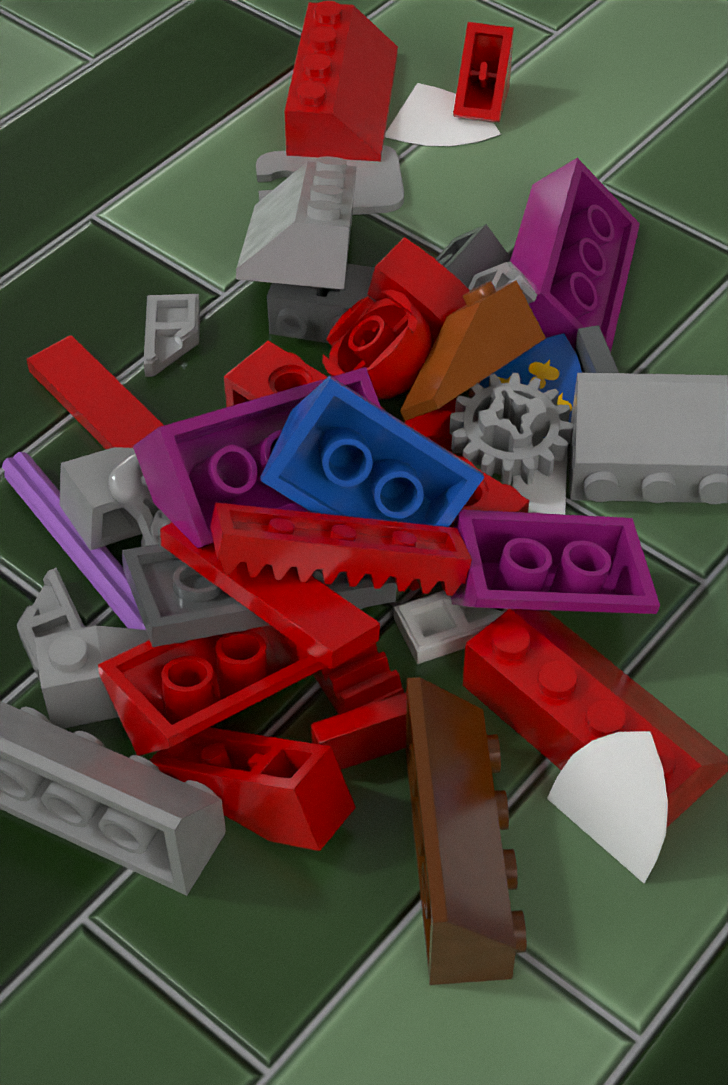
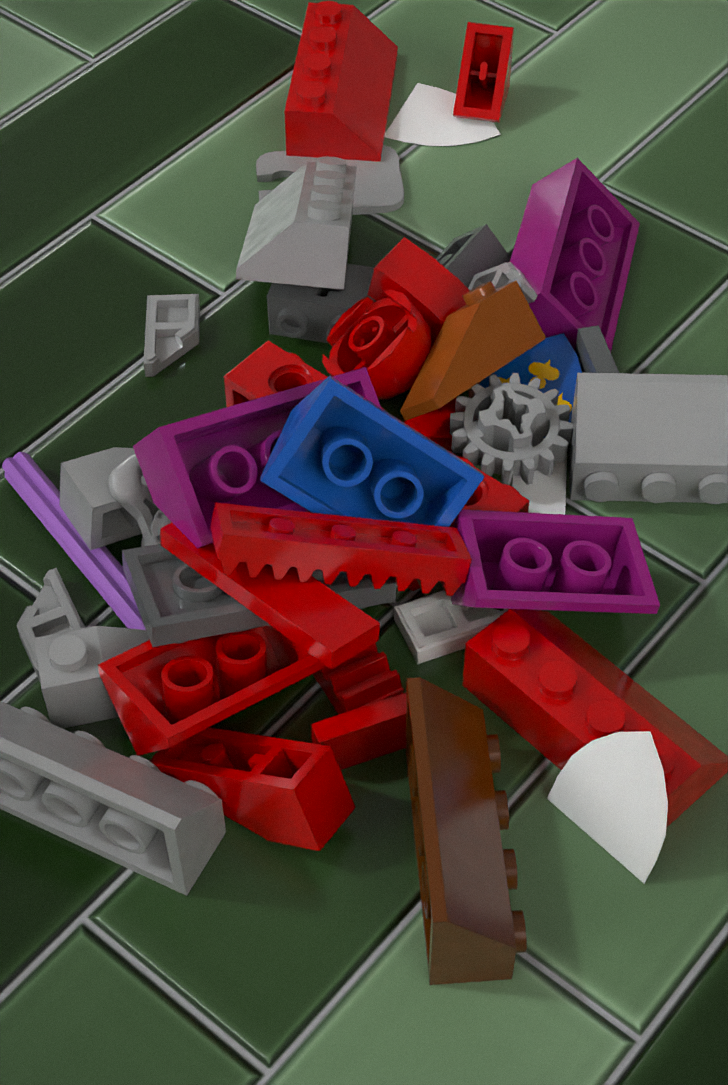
red tile [27,335,164,450] -> none

